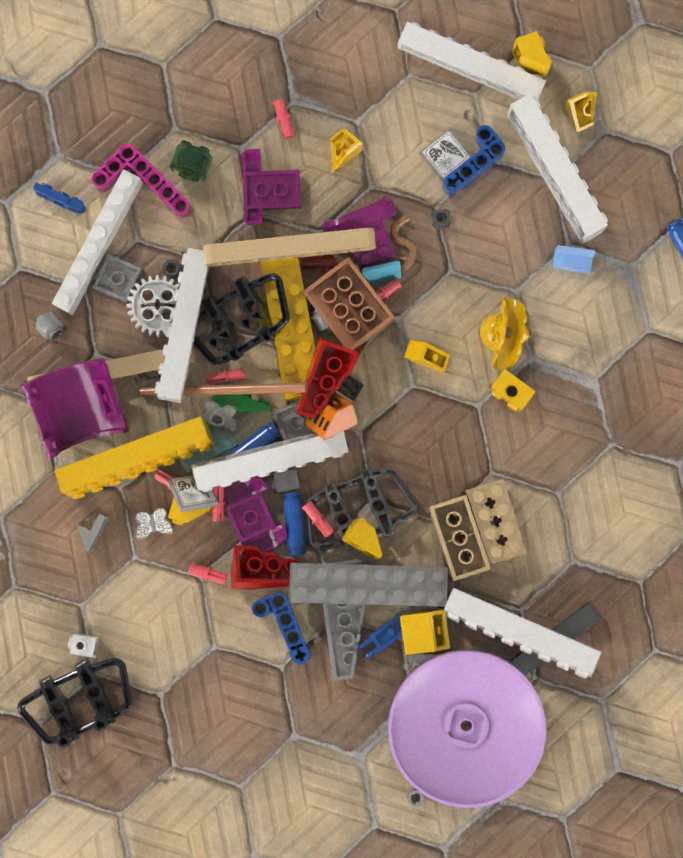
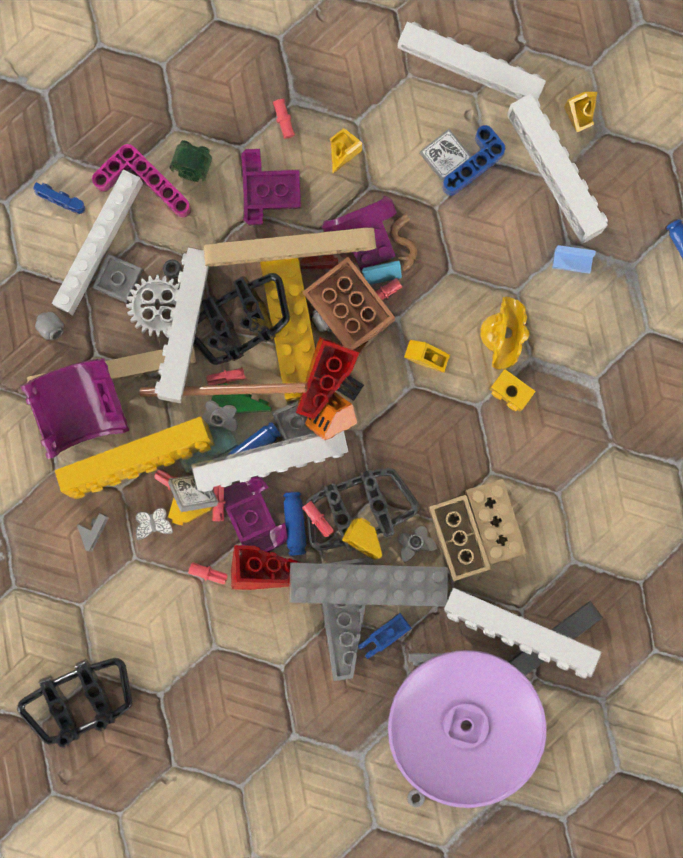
white brick [68,633,99,657] -> none
blue beam [252,592,310,665] -> none
flat silver brick [271,469,300,493] -> none
yellow slope [400,609,450,655] -> none
dark grey plate [431,209,451,229] -> none
yellow slope [512,31,552,79] -> none
none -> light grey animal [398,526,437,562]

